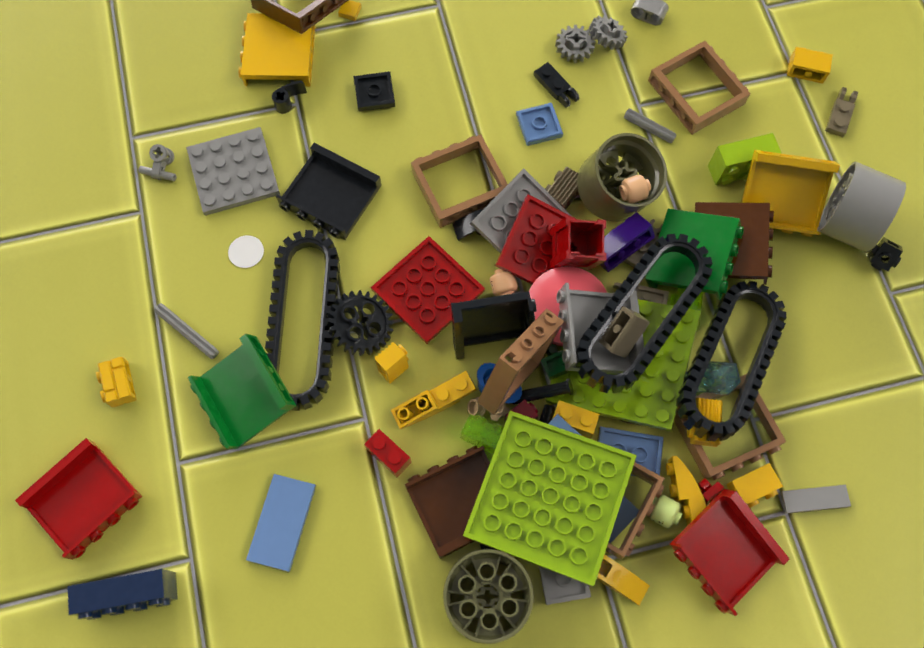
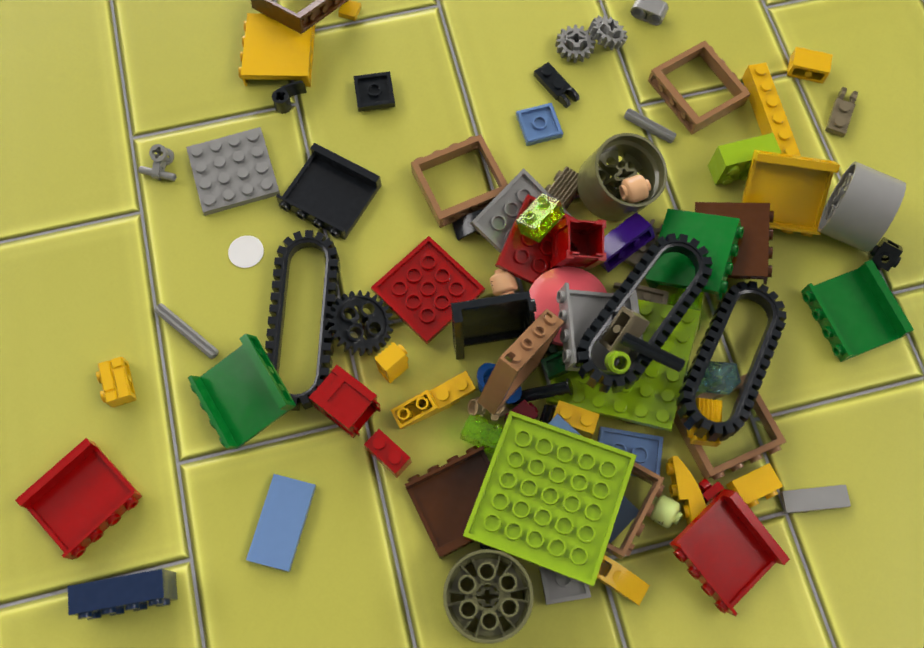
none -> red container [309,365,381,438]
none -> clear neon green brick [516,193,565,242]
none -> lime brick [604,350,631,374]
none -> black axle [621,333,685,372]
none -> yellow brick [742,62,801,156]
none -> green panel [801,259,914,362]

